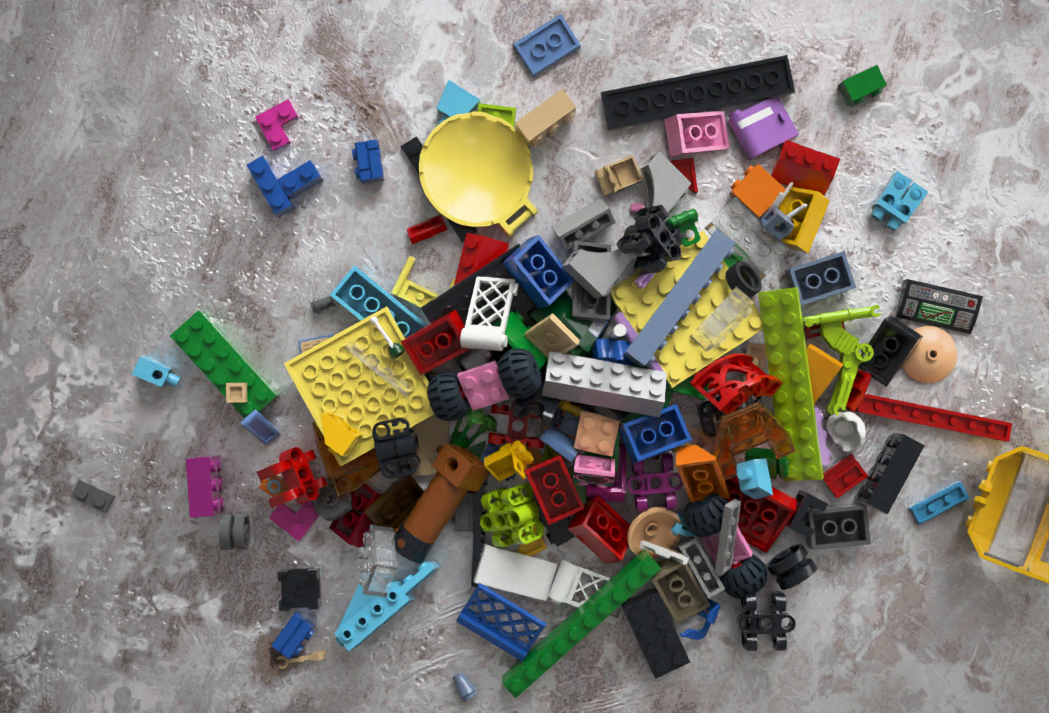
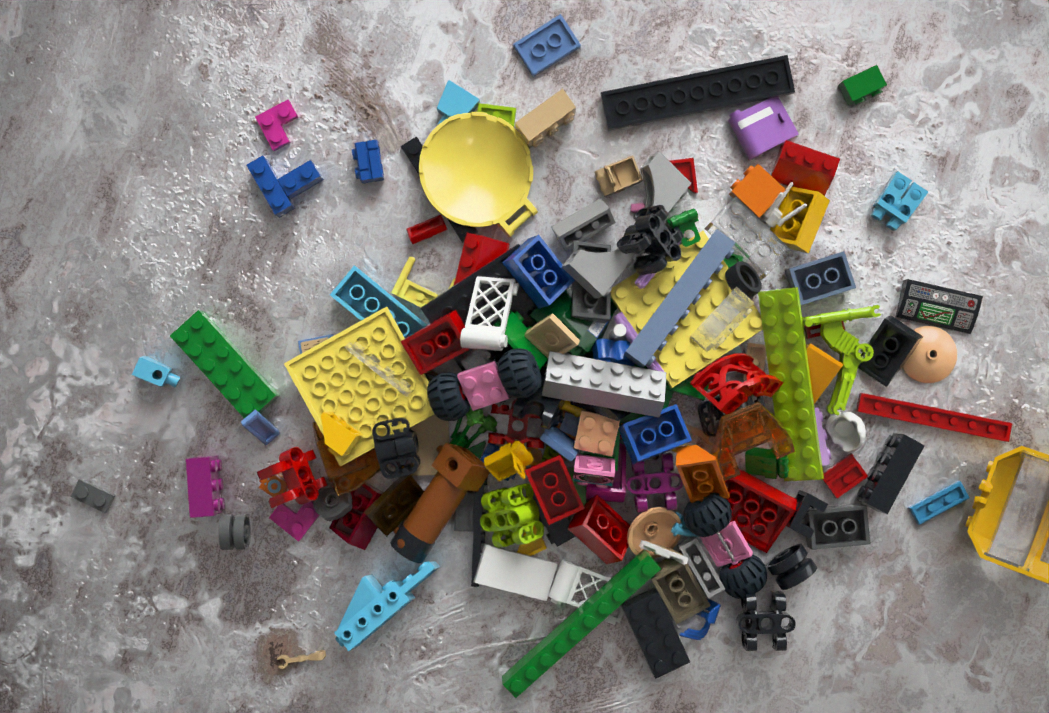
tan plate [226,383,247,403] -> none
blue brick [272,611,315,659] -> none
black panel [278,567,322,611] -> none
dark grey pin [310,296,336,314] -> none
clear brick [358,525,397,597] -> none
hinge [370,317,405,360] -> none
sand blue cone [452,672,477,702] -> none
blue fence [456,583,547,661] -> none
bright pink slope [664,111,730,157] -> none
light grey tile [714,499,741,576] -> none
medium azure torso [736,458,773,499] -> none
sand blue brick [761,206,794,241] -> none
red slope [845,370,871,412] -> none

